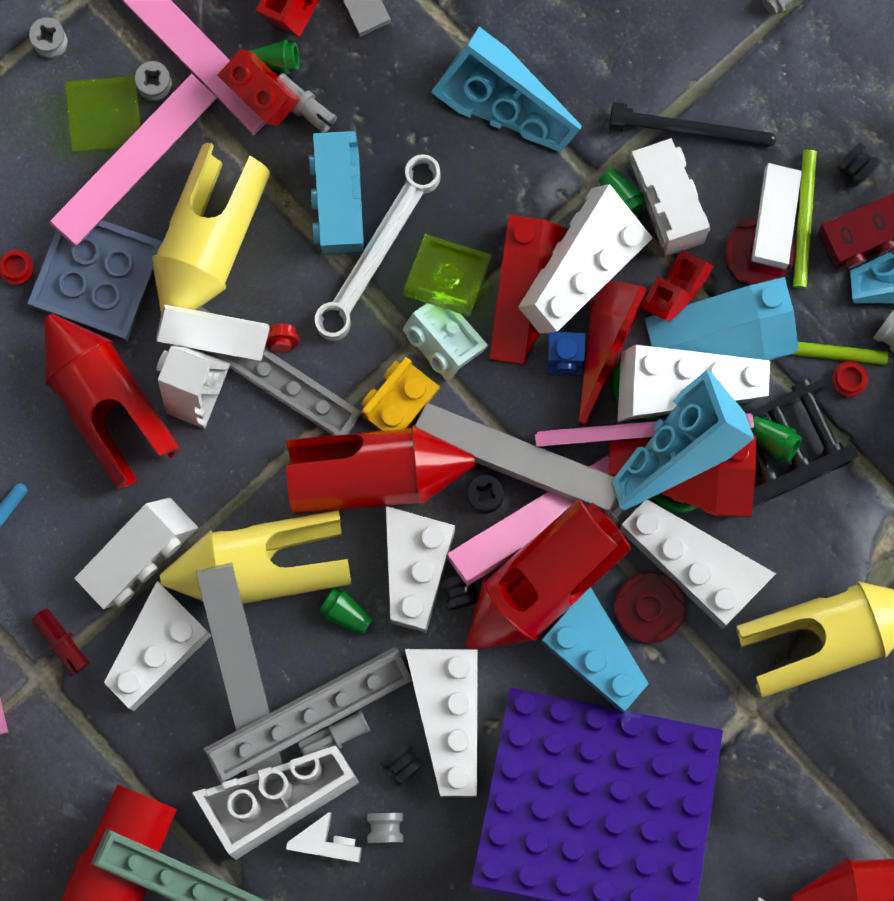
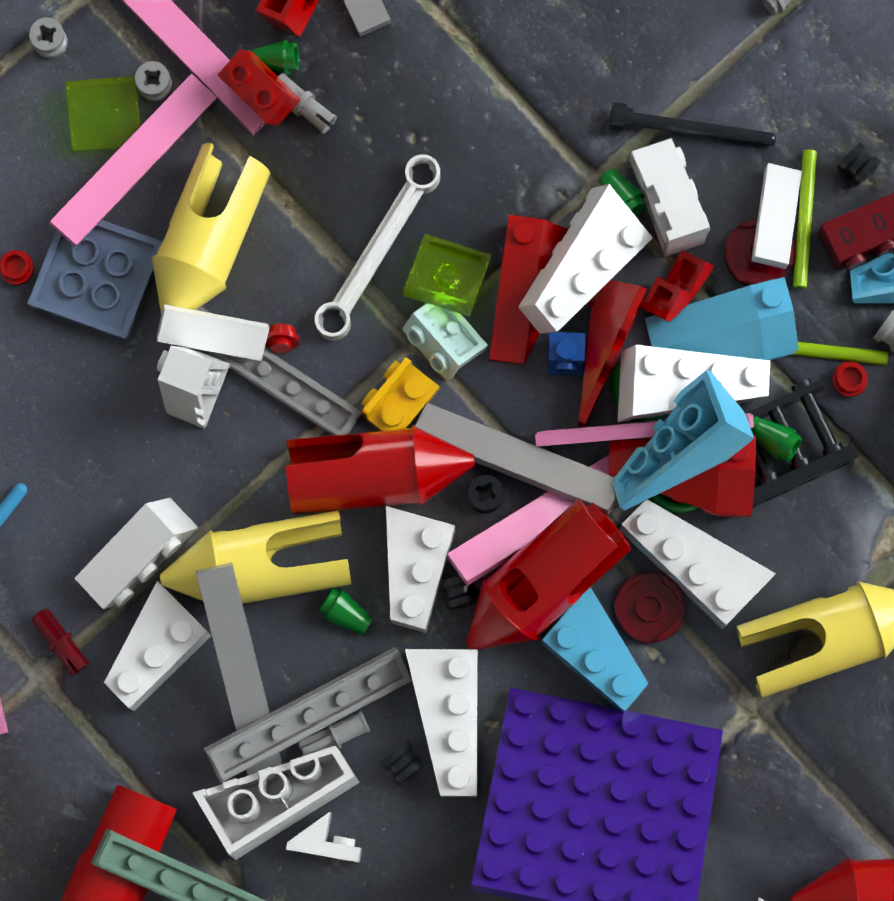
red piece [44,314,180,490] -> none
medium azure wedge [309,131,364,254] -> none
light grey wheel [367,813,403,843] -> none
medium azure wedge [431,27,582,152] -> none

